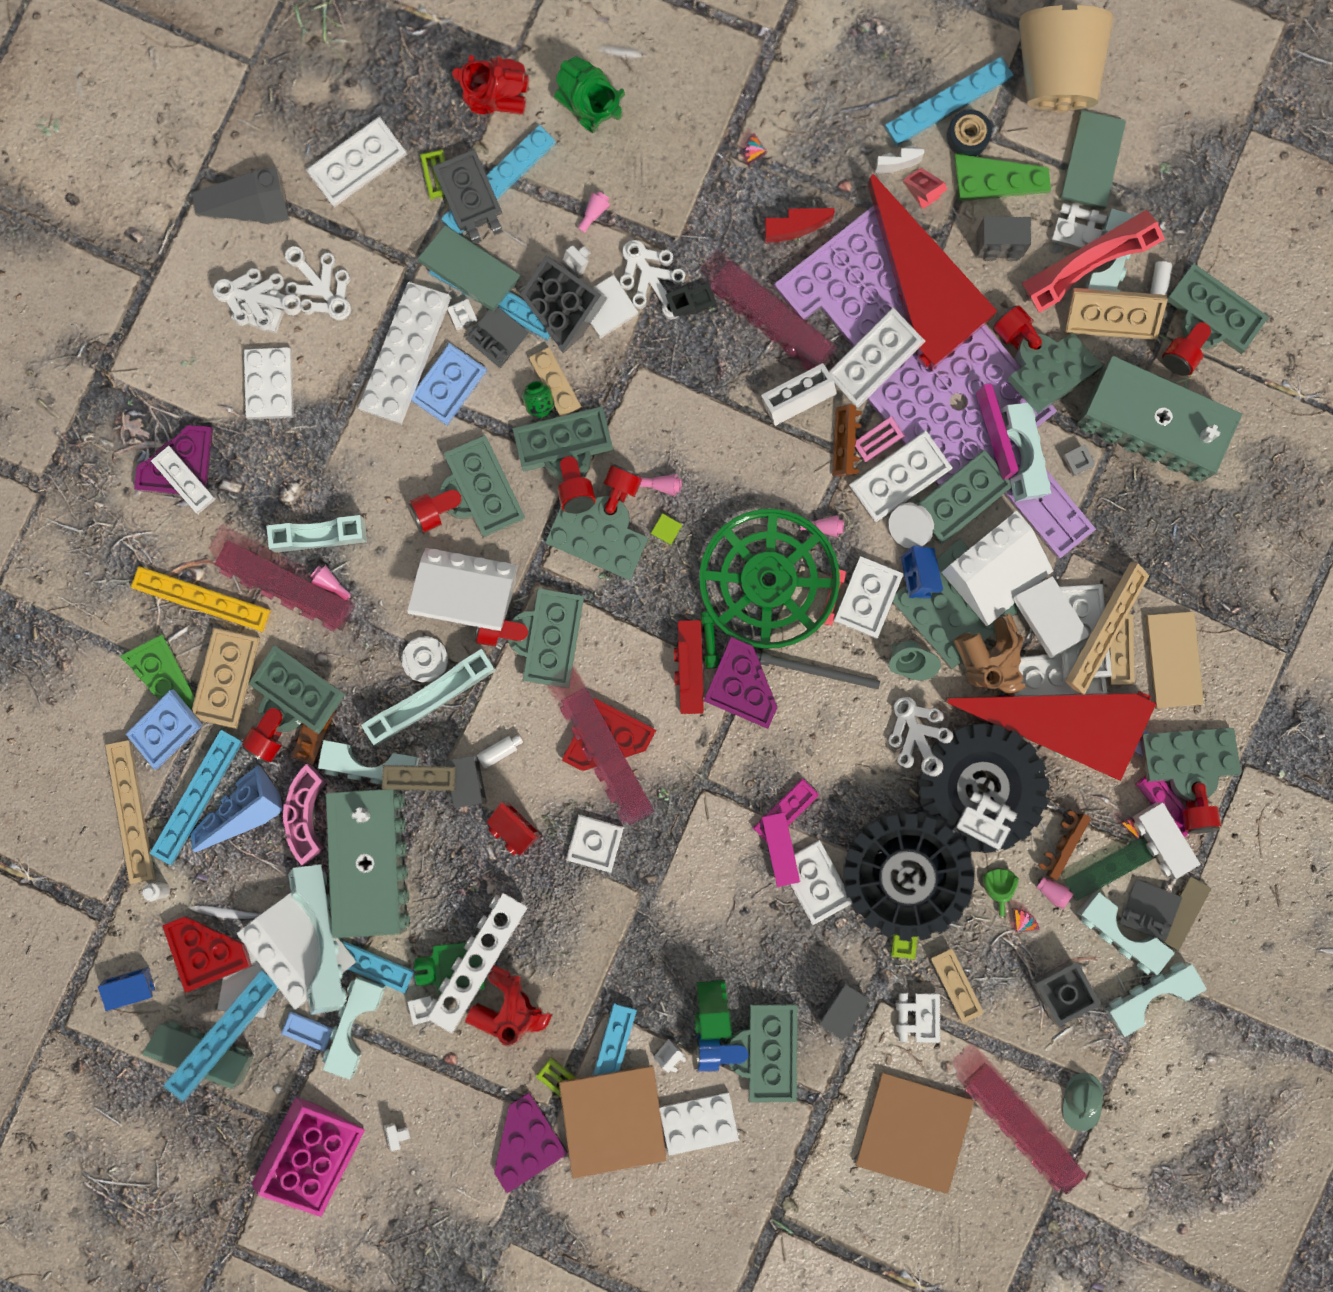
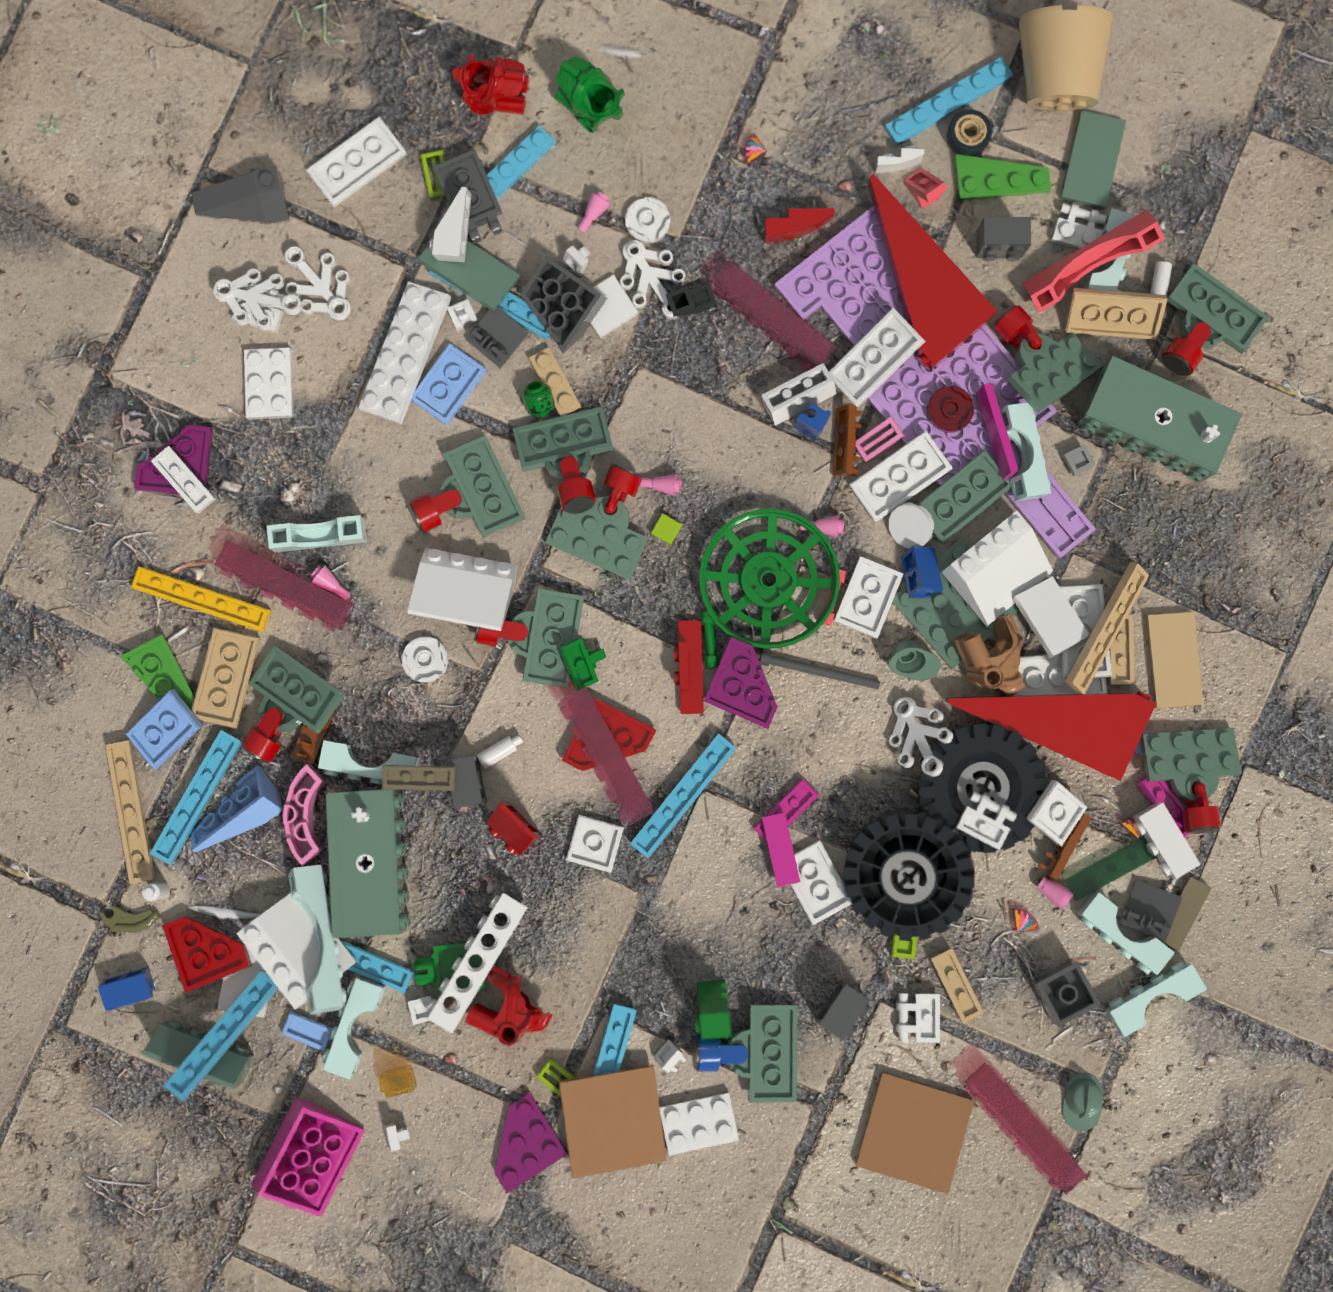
light aqua arch [361,649,497,746] -> none
bright green piece [982,868,1019,916] -> none
none -> olive piece [99,905,160,933]
none -> clear yellow brick [379,1064,417,1098]
none -> white slope [430,187,472,262]
none -> green hinge [558,638,607,691]
none -> white tile [625,197,670,244]
none -> medium azure plate [630,733,736,858]
none -> blue hinge [794,404,831,441]
none -> dark red tile [927,386,974,433]
none -> white tile [1026,780,1087,846]

